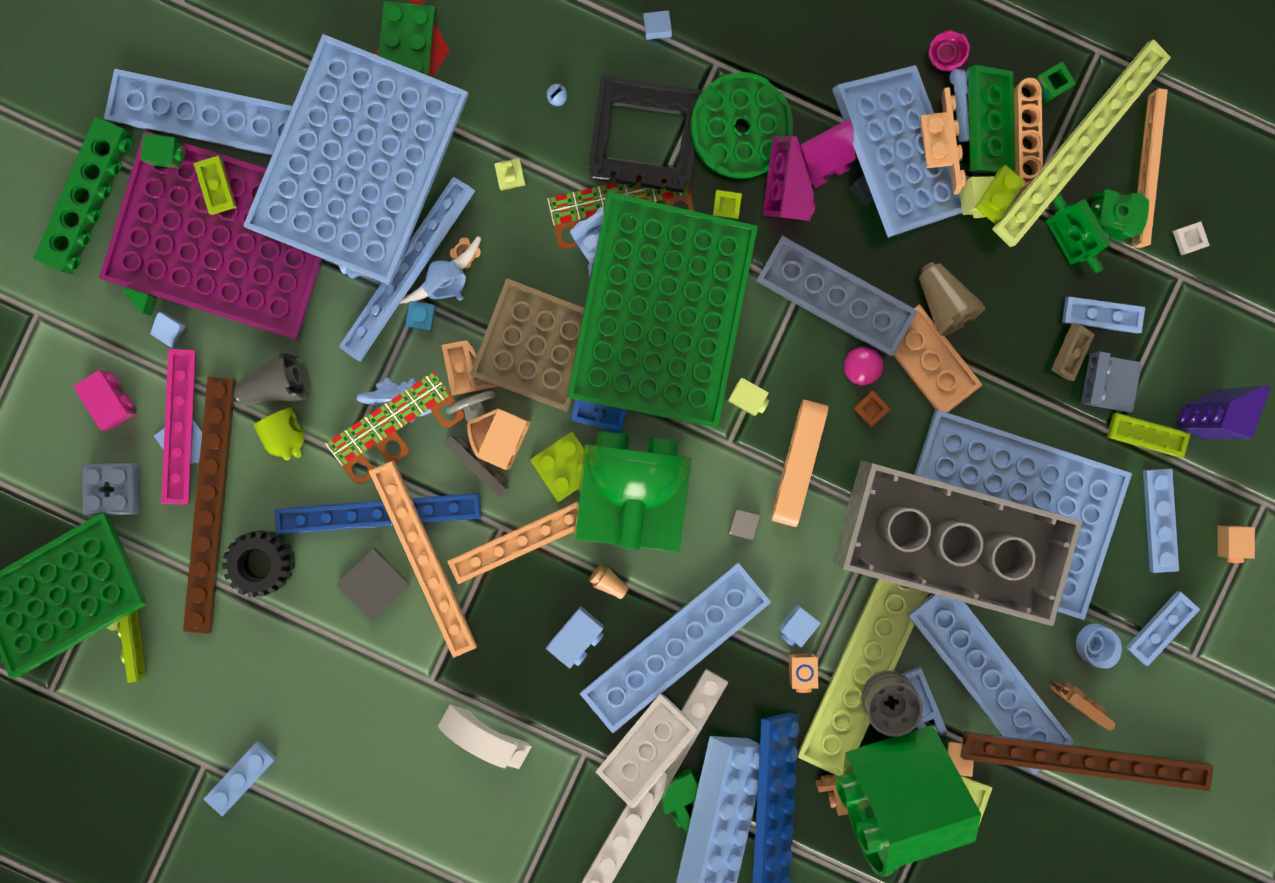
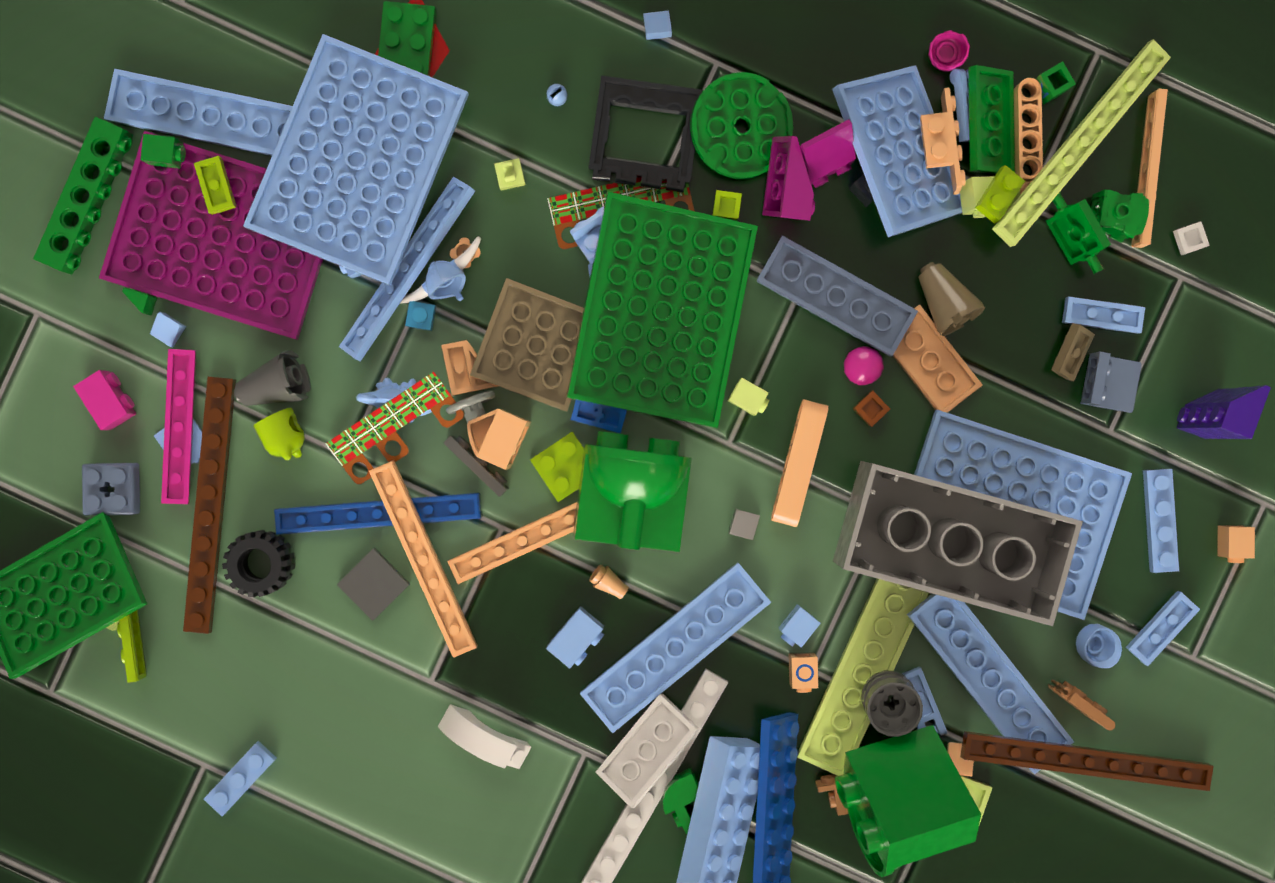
lime plate [1106,413,1191,458] -> none

